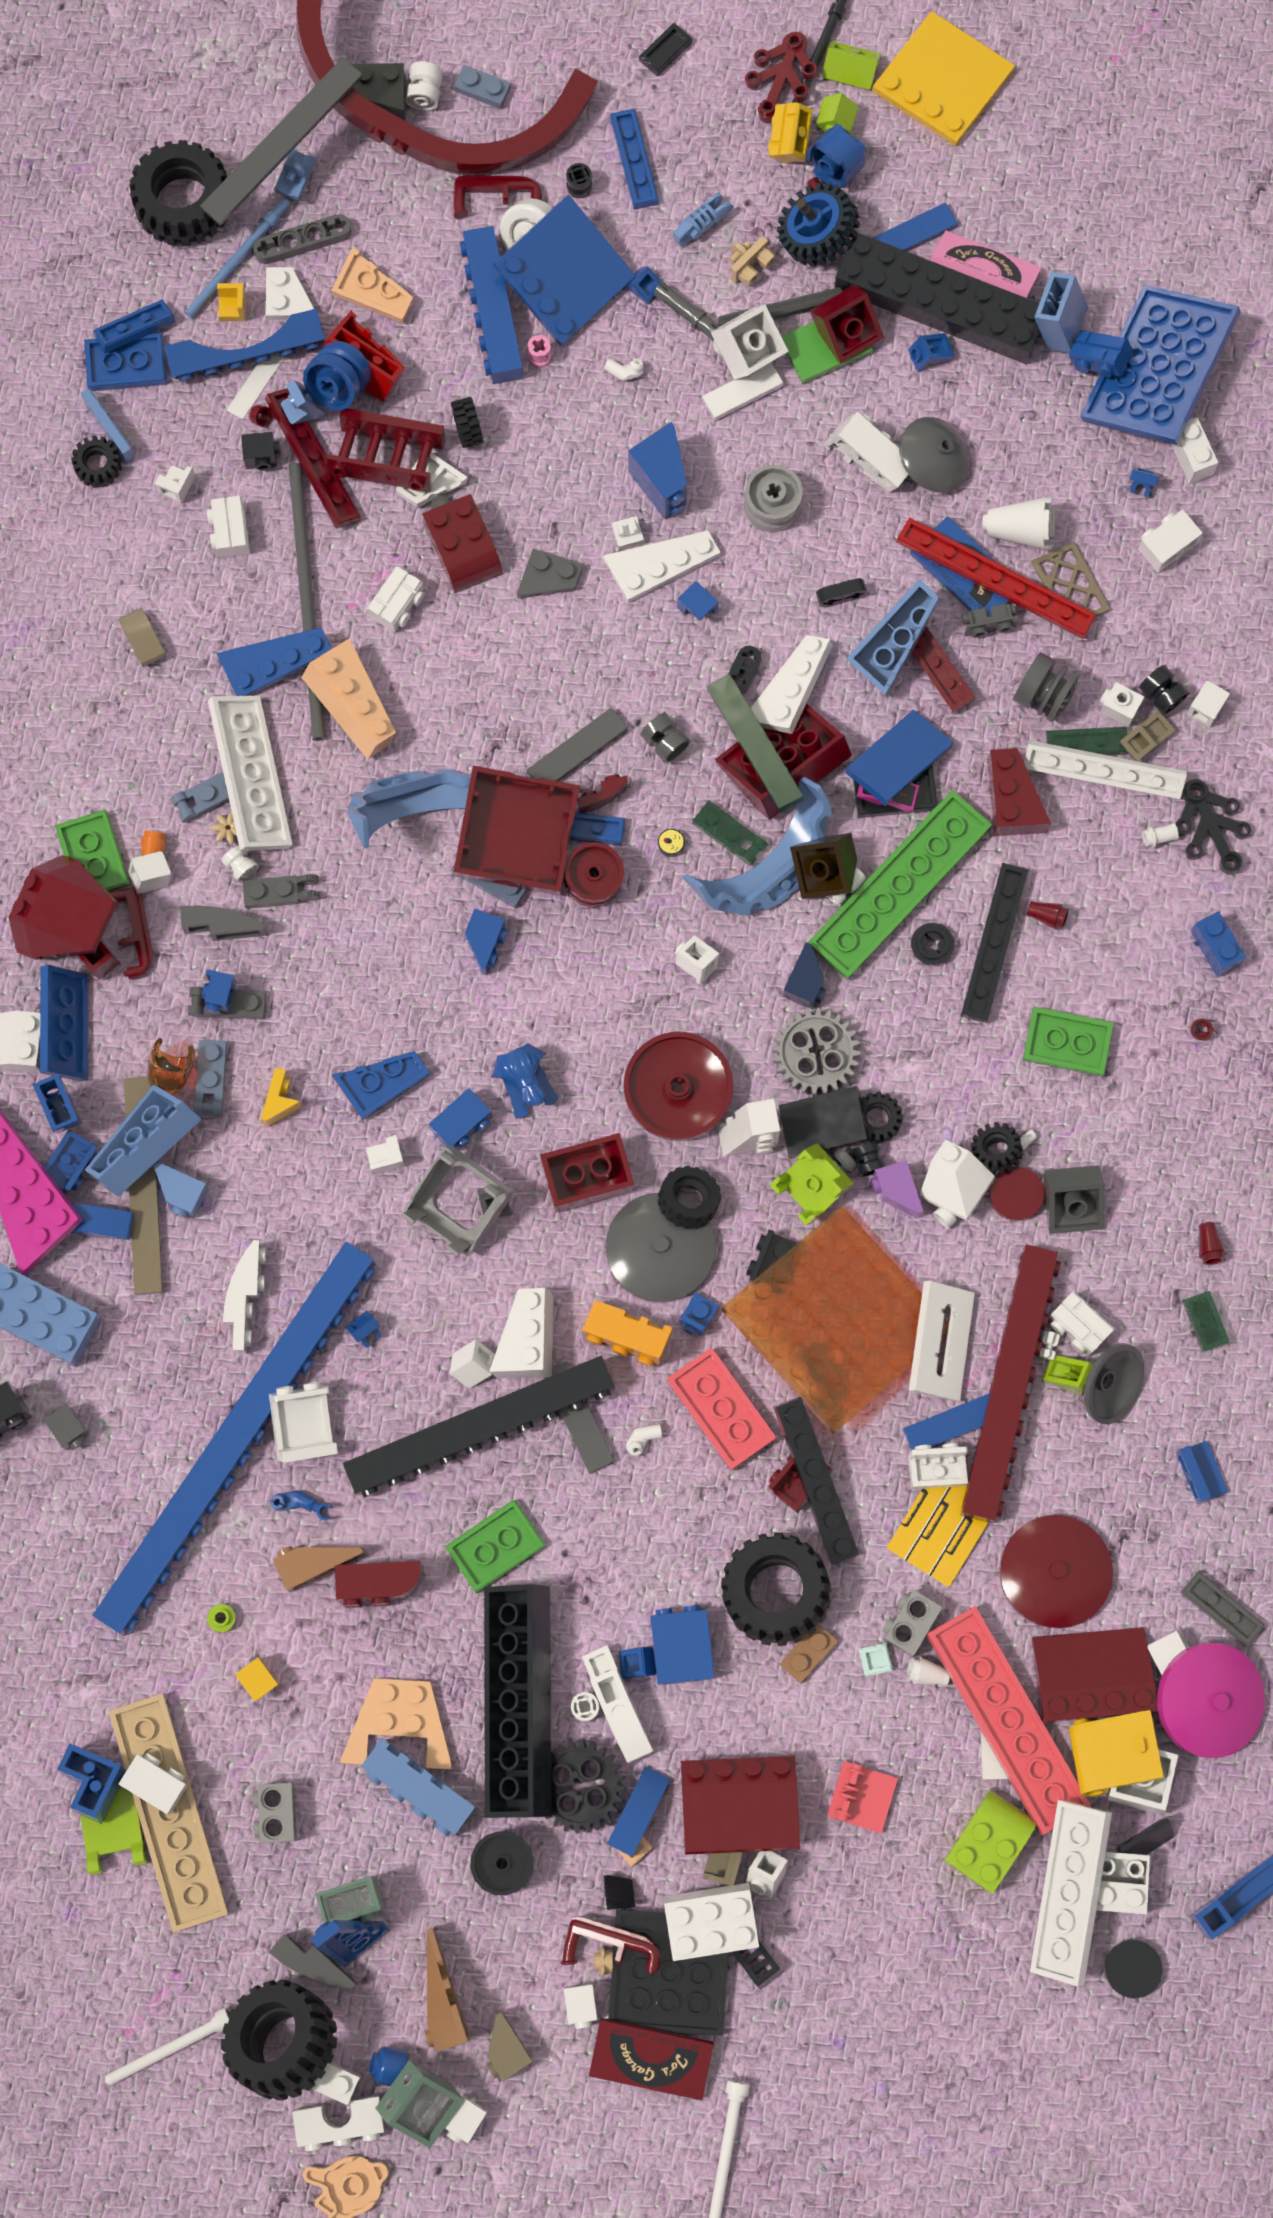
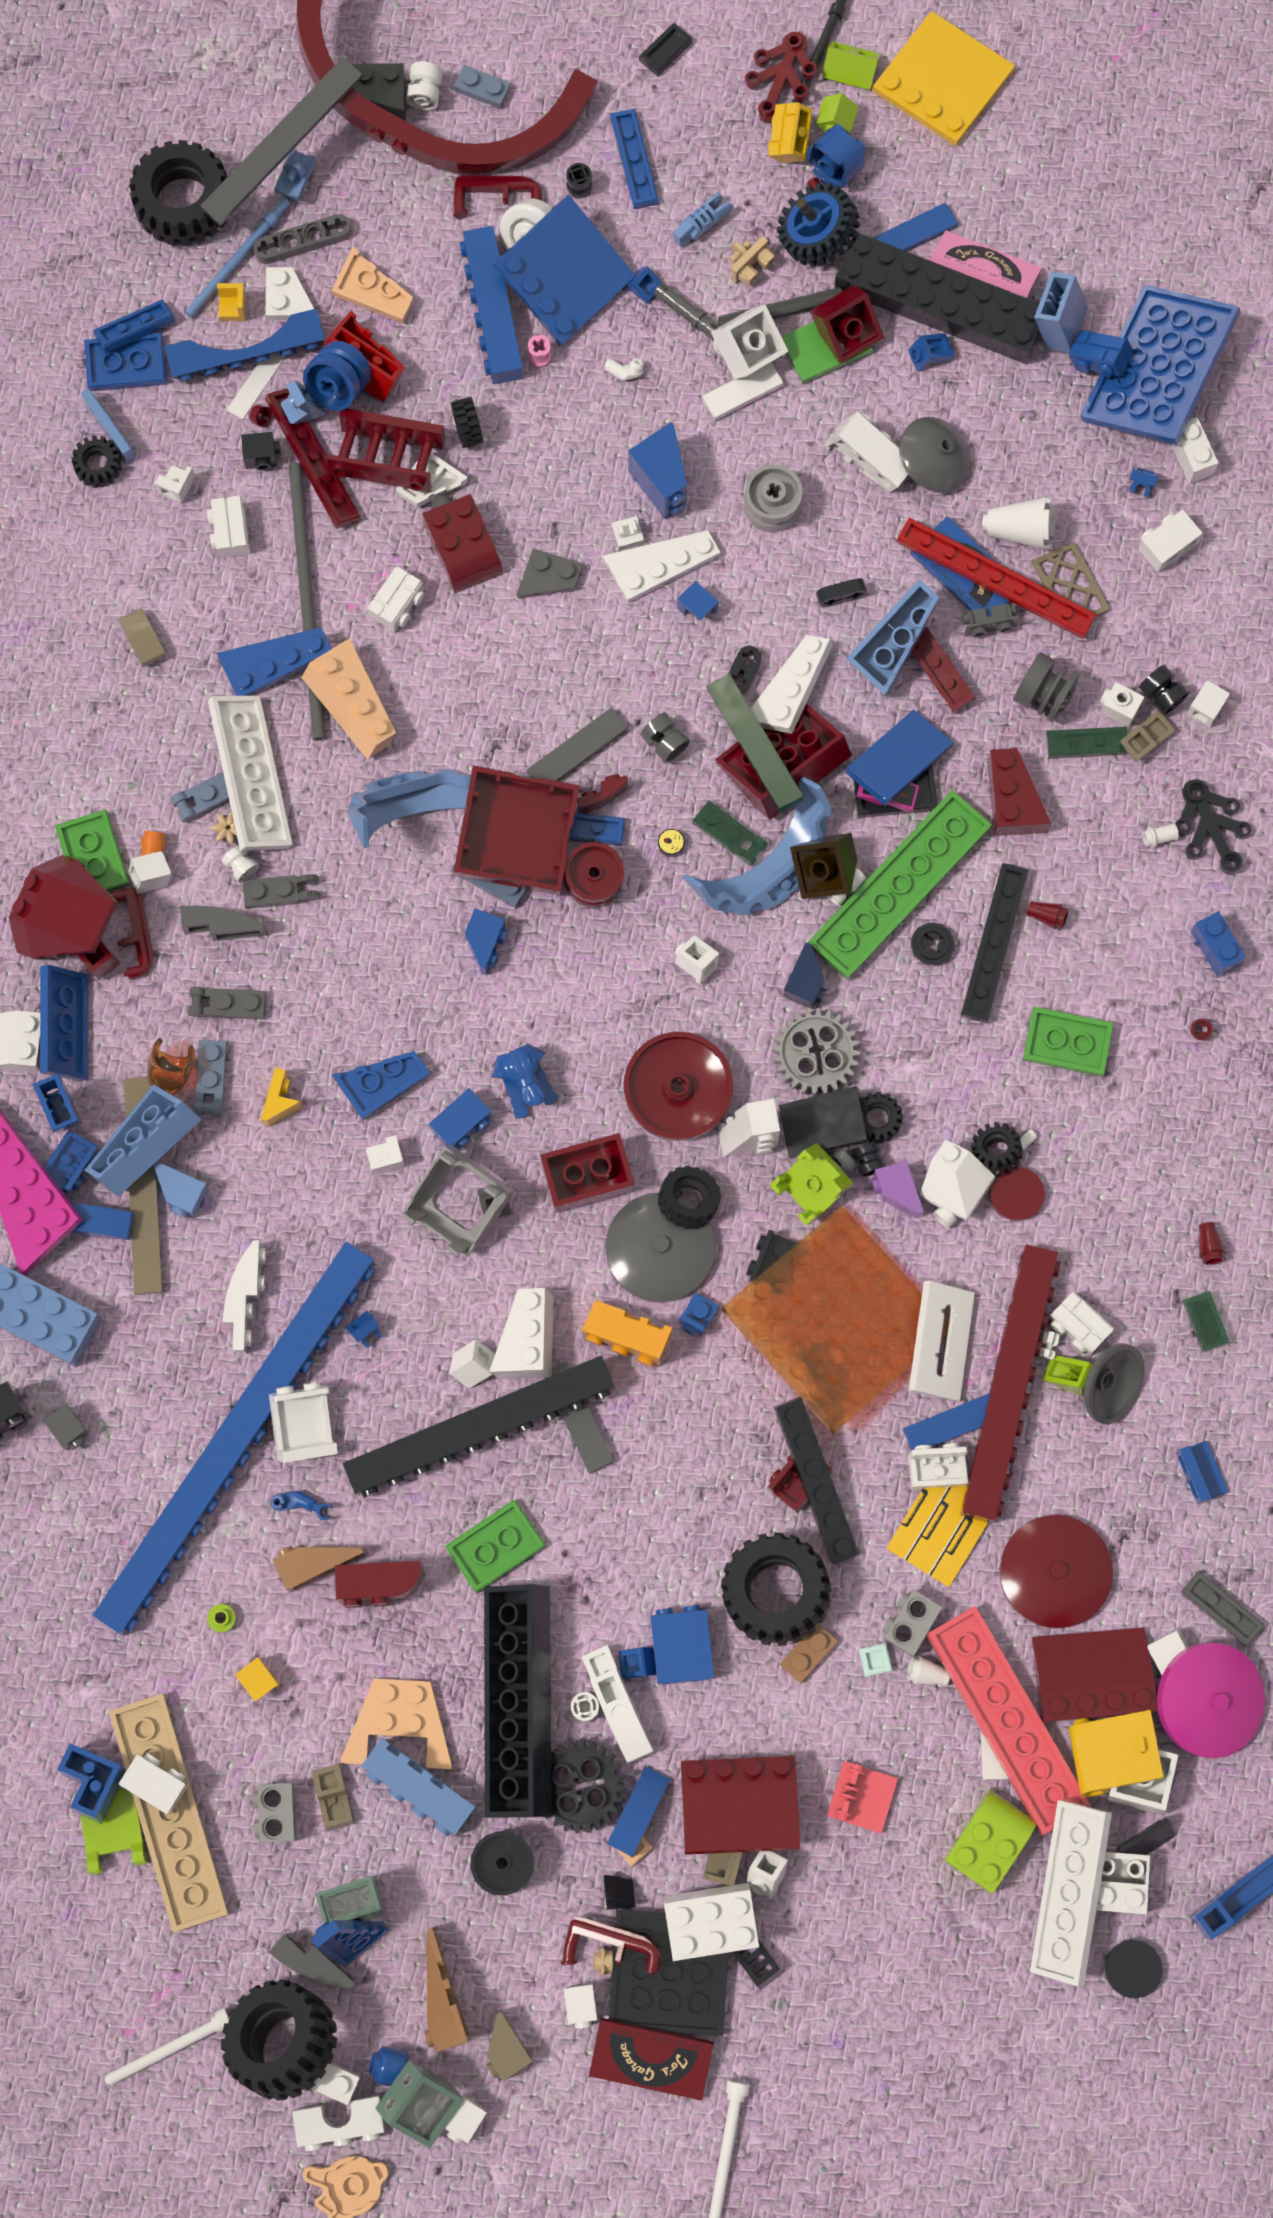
blue brick [202,969,236,1014] -> none
white arm [626,1424,662,1456] -> none
coral plate [666,1347,777,1471] -> none
white plate [1023,740,1187,799] -> none
dark grey slope [1044,1165,1105,1234] -> none
none -> dark tan slope [312,1764,354,1831]

